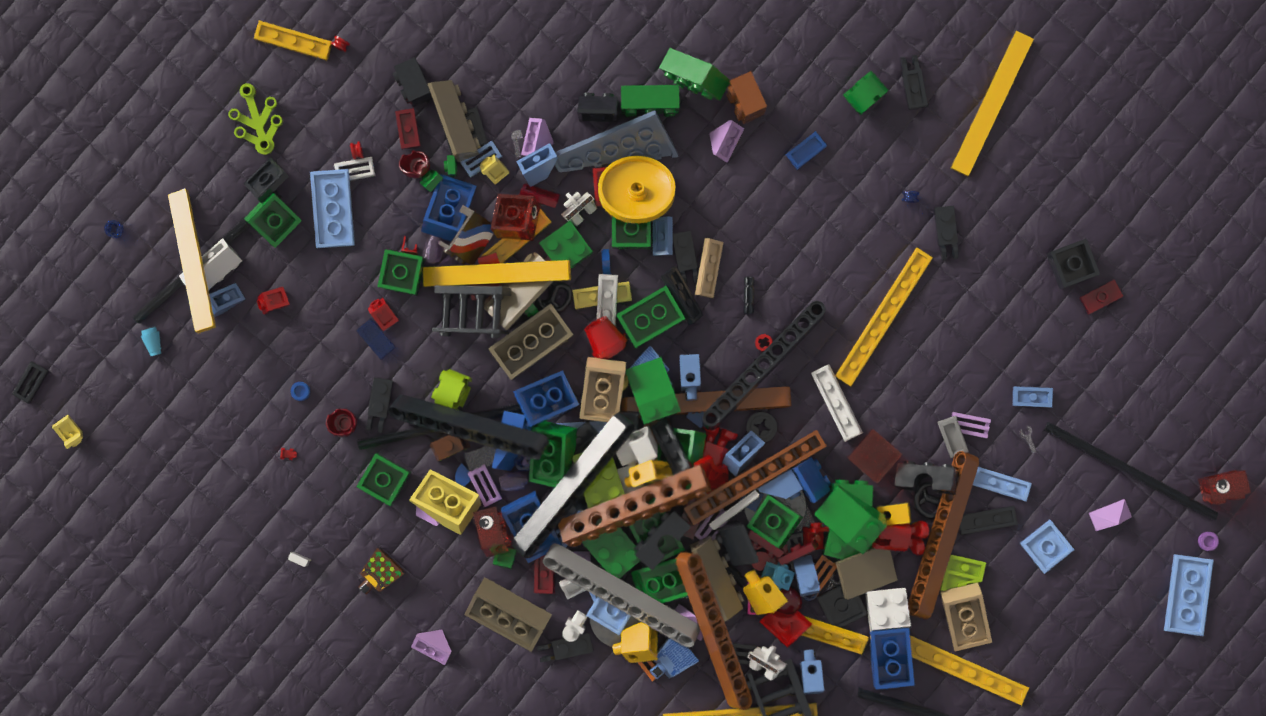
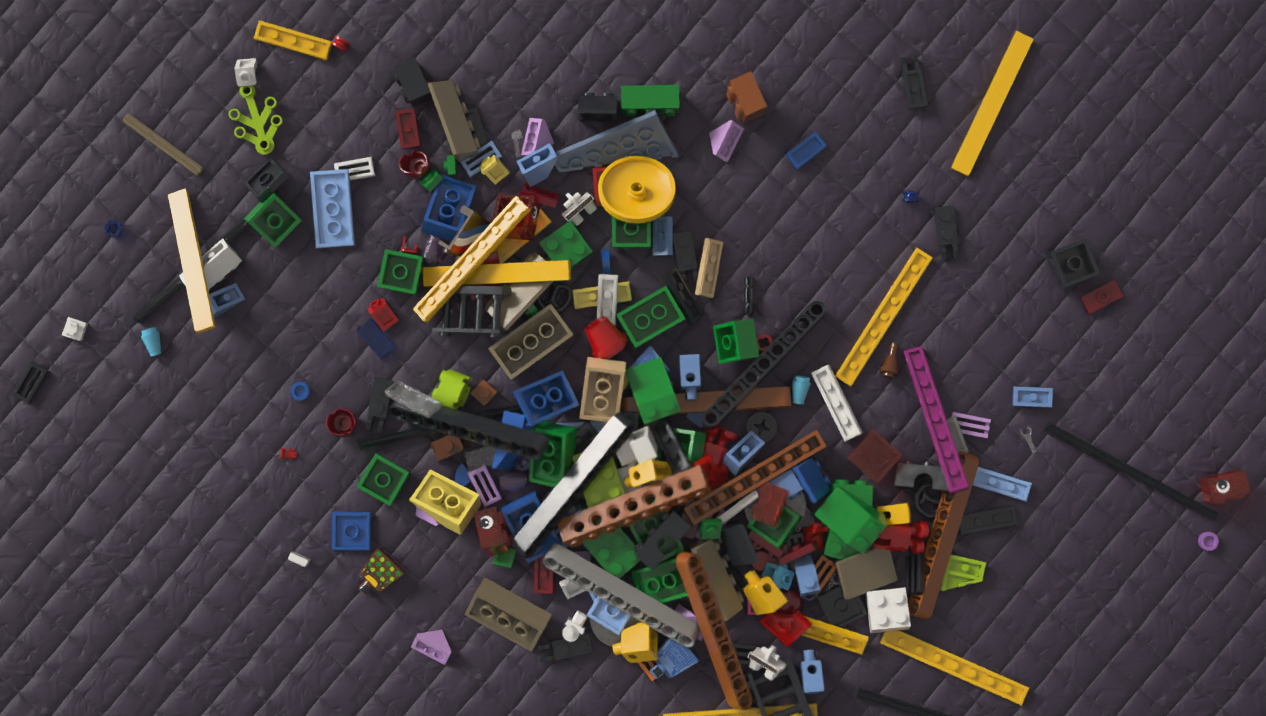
light yellow bracket [52,415,83,449] -> none
red bracket [257,287,290,314] -> none
red bush [350,141,363,160] -> none
brick [659,48,730,101] -> none
green brick [843,71,889,115] -> none
blue slope [870,627,915,690] -> none
tan slope [940,583,992,651] -> none
light blue tile [1019,520,1074,574] -> none
lavender slope [1089,499,1132,531] -> none
light blue tile [1164,554,1214,636] -> none
none -> white tile [62,317,88,341]
none -> dark tan axle [123,114,204,176]
none -> white bracket [234,58,257,86]
none -> blue tile [332,512,371,551]
none -> clear tile [385,380,441,418]
none -> yellow tile [413,196,530,323]
none -> dark orange plate [471,379,498,406]
none -> green plate [699,518,723,540]
none -> green brick [713,319,759,364]
none -> clear red brick [751,482,790,527]
none -> medium azure cone [792,375,811,404]
none -> reddish brown cone [880,343,899,379]
none -> magenta tile [903,346,969,494]
none -> black tile [906,553,925,595]

